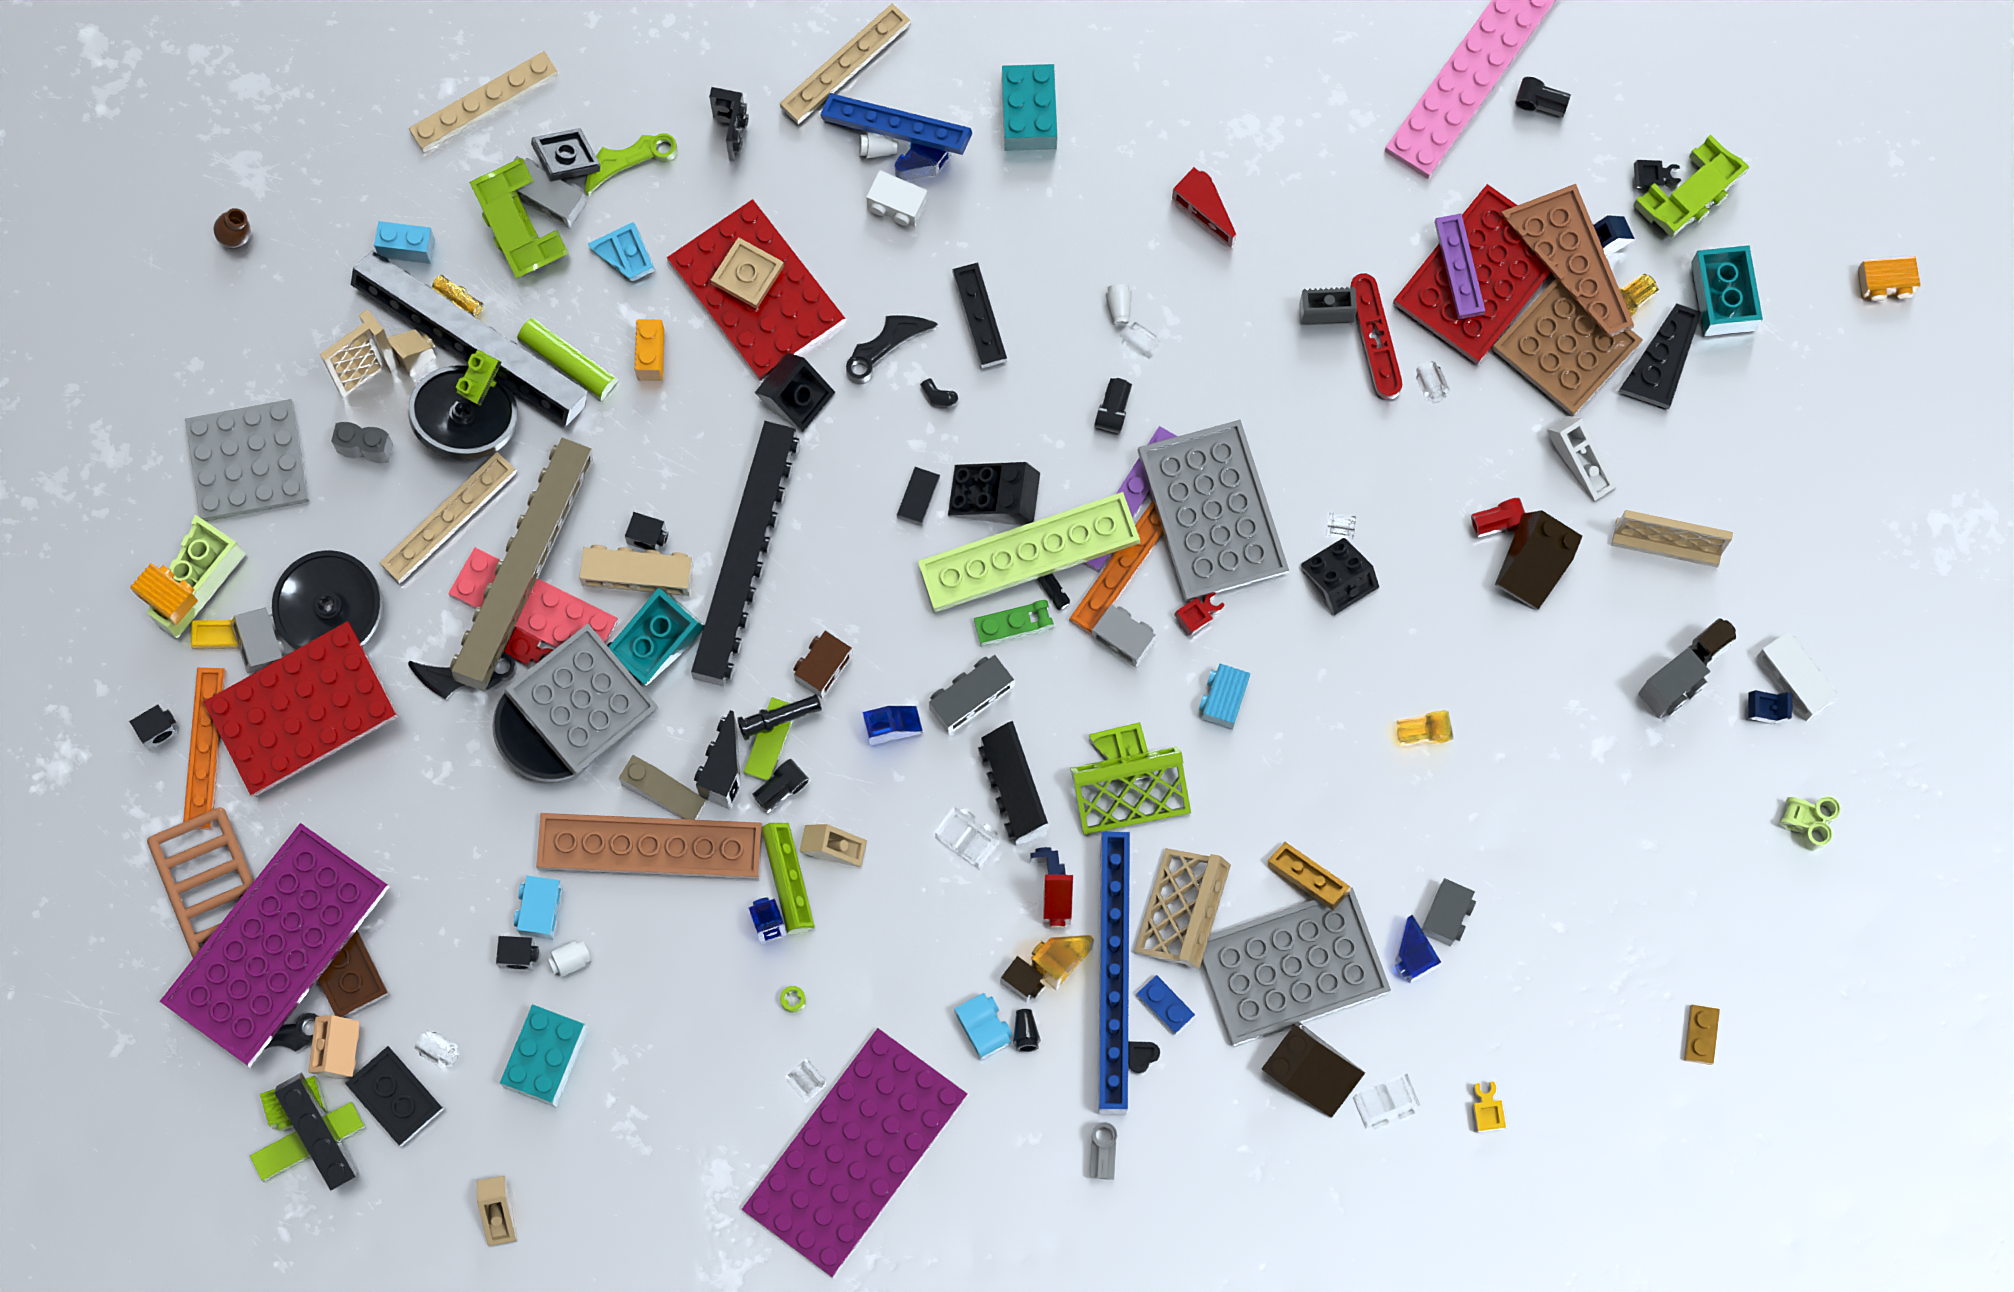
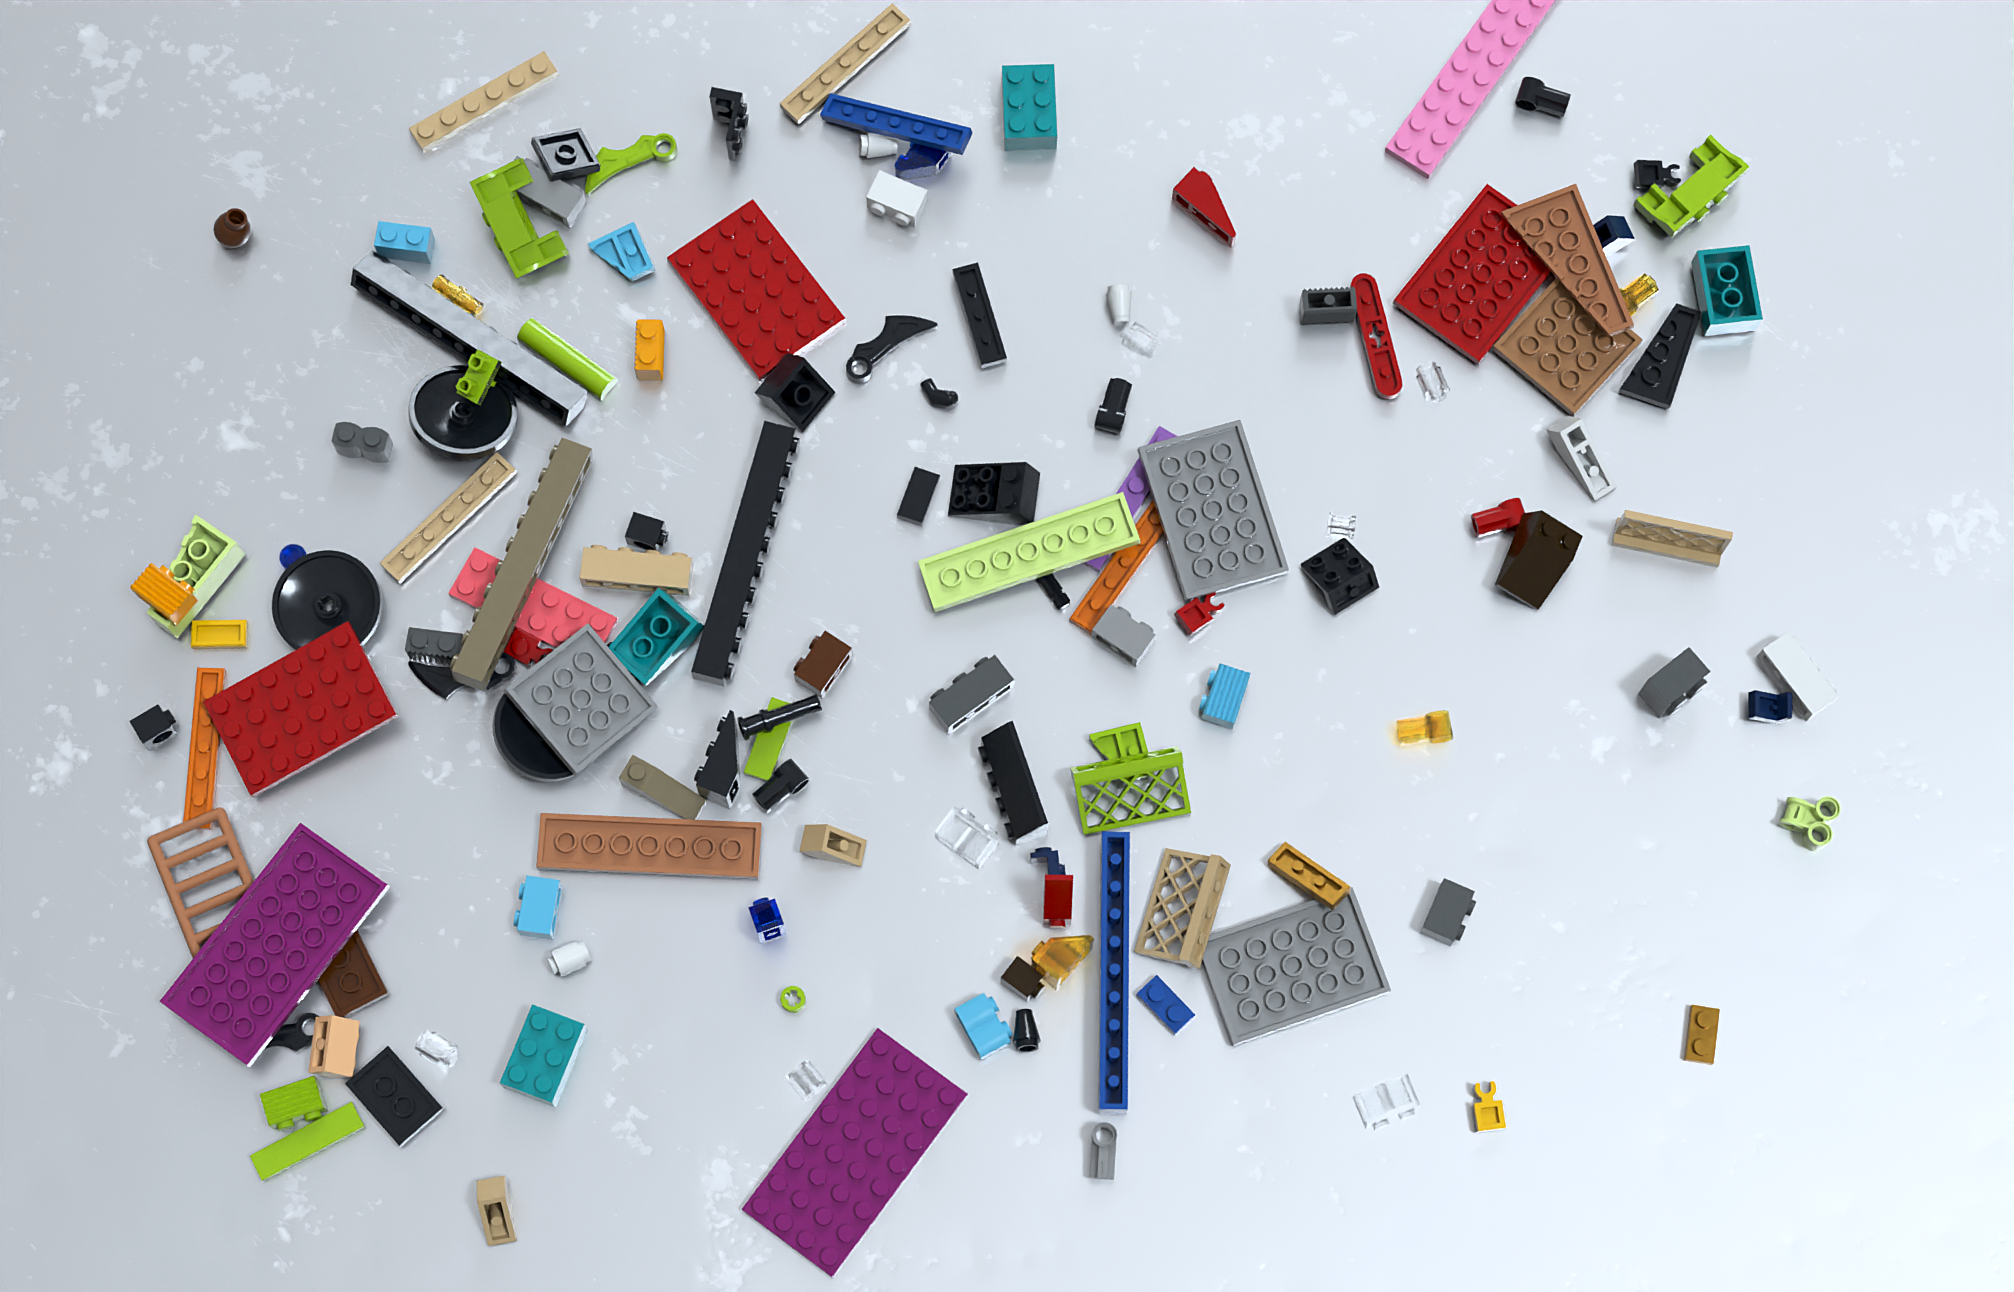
light grey plate [185,399,309,521] -> none
light grey brick [231,607,284,673] -> none
black brick [274,1072,358,1191] -> none
tan fence [320,309,400,397] -> none
tan slope [388,329,436,377] -> none
black brick [496,936,539,970] -> none
tan plate [711,237,784,309] -> none
lime brick [761,823,815,935] -> none
clear blue slope [862,706,923,746] -> none
bright green plate [974,600,1054,646] -> none
black tile [1128,1041,1160,1075] -> none
dark brown slope [1261,1021,1366,1118] -> none
clear blue slope [1395,915,1442,983] -> none
medium lavender plate [1434,214,1485,319] -> none
dark brown brick [1689,618,1736,667] -> none
light orange brick [1858,256,1921,301] -> none
none -> clear blue plate [279,544,307,569]
none -> dark grey brick [405,627,463,666]

